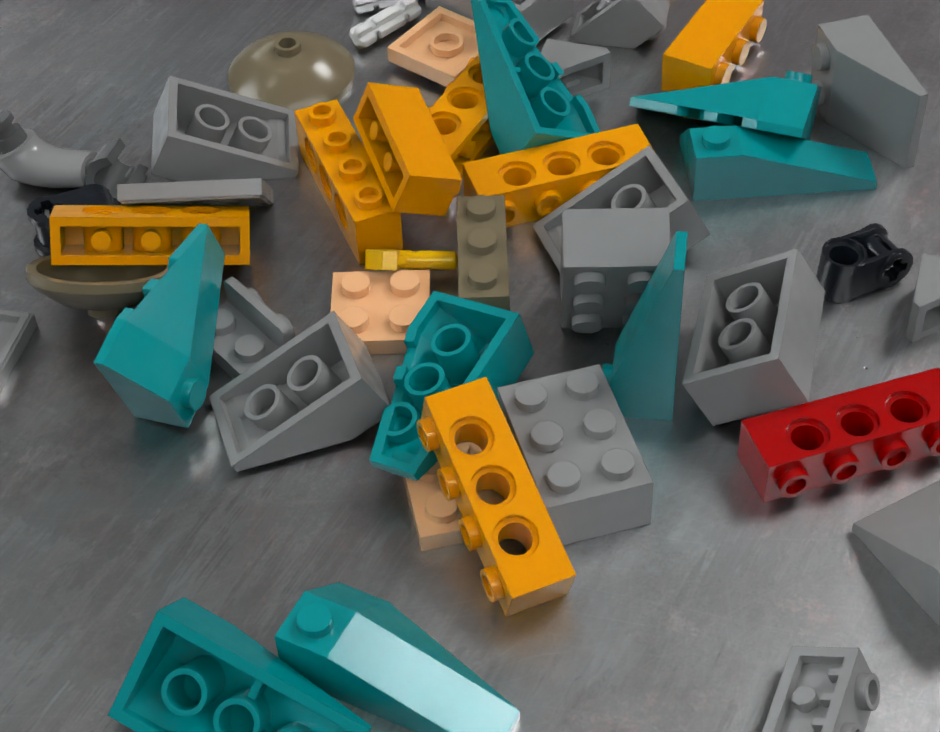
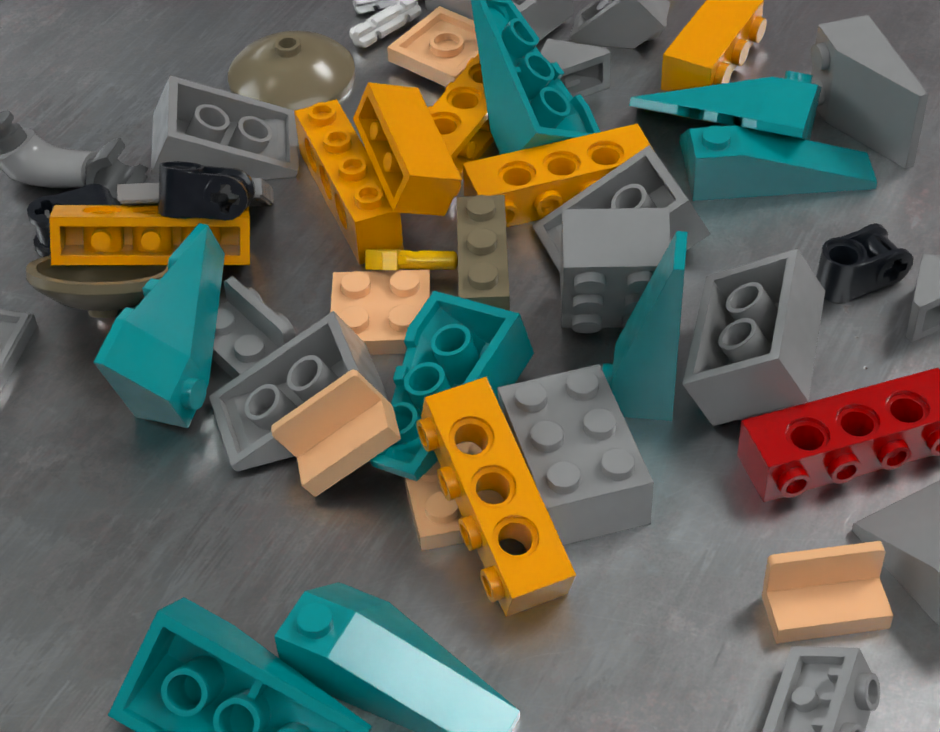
none -> black piece [158,161,256,221]
none -> light nougat panel [271,369,401,497]
none -> light nougat panel [762,541,894,644]

